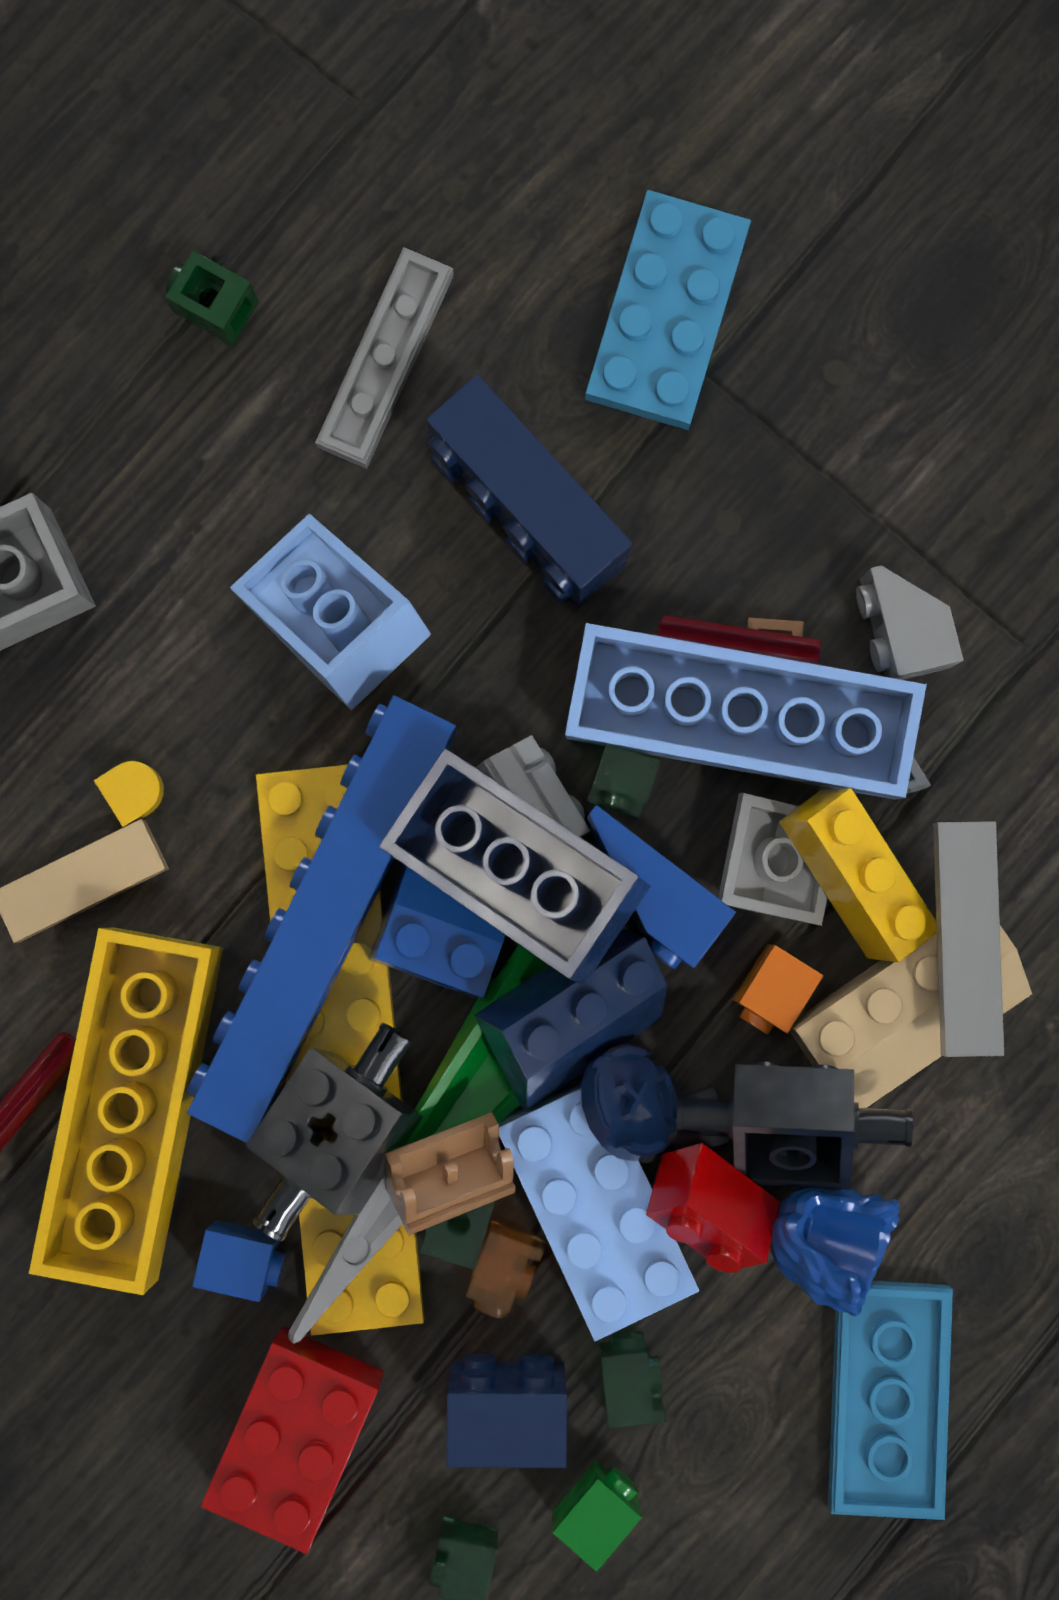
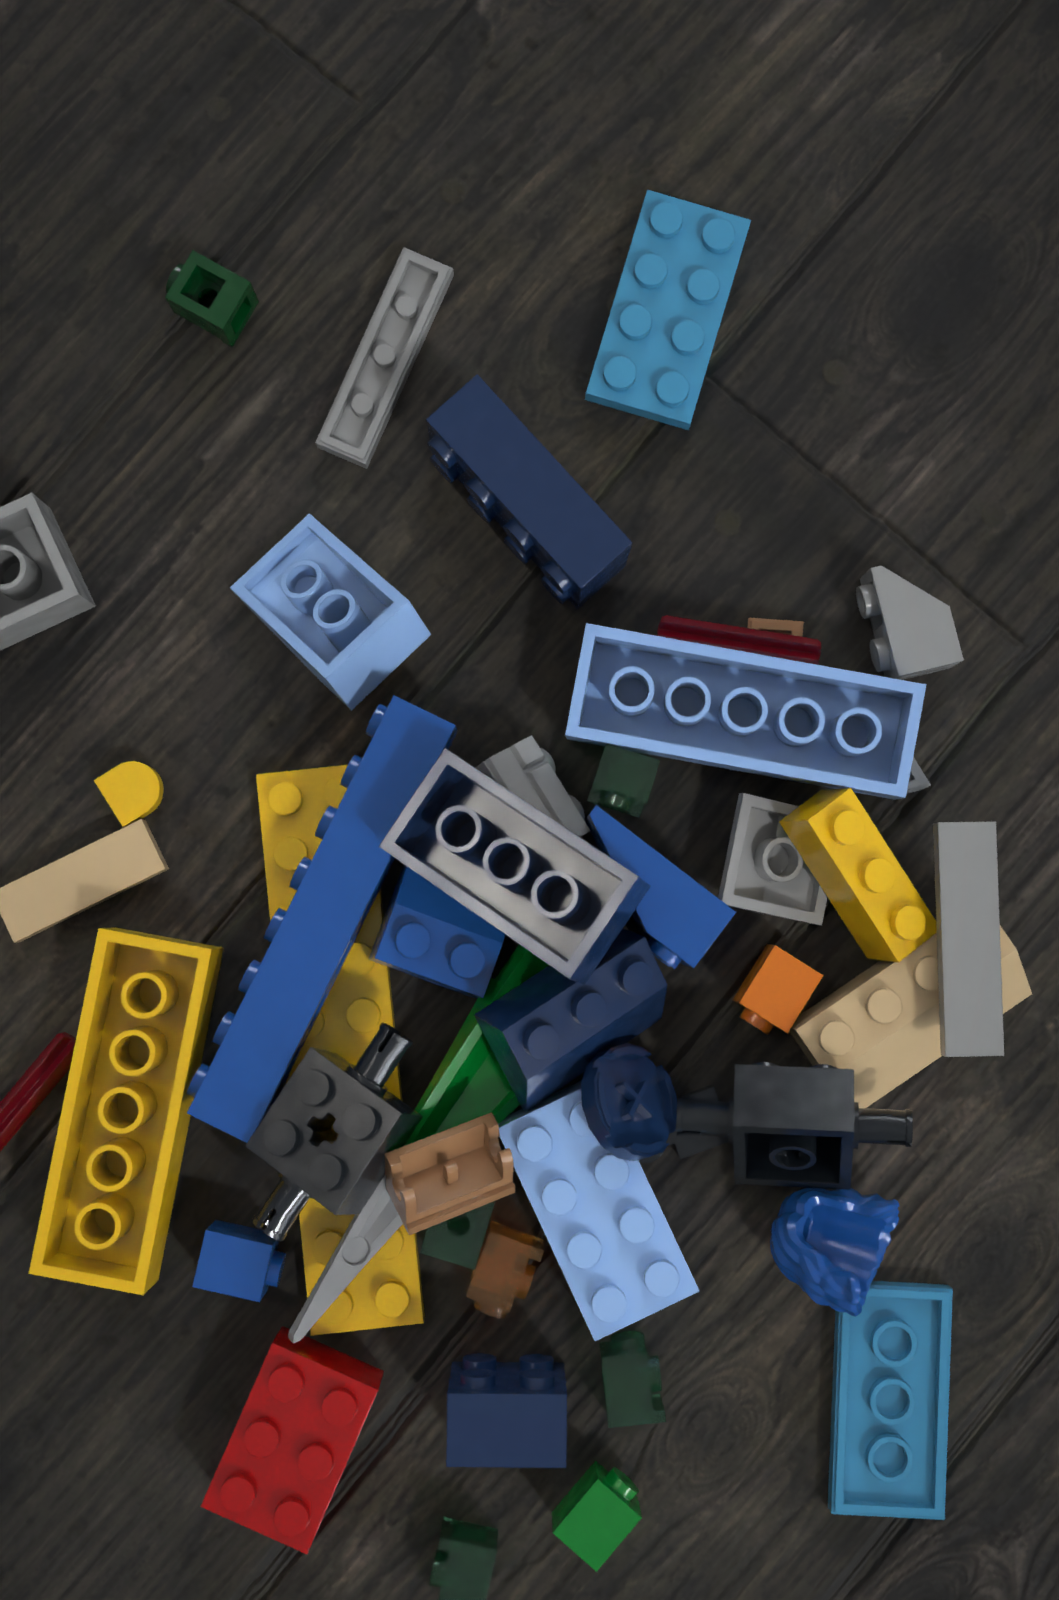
red brick [646,1143,780,1273] -> none

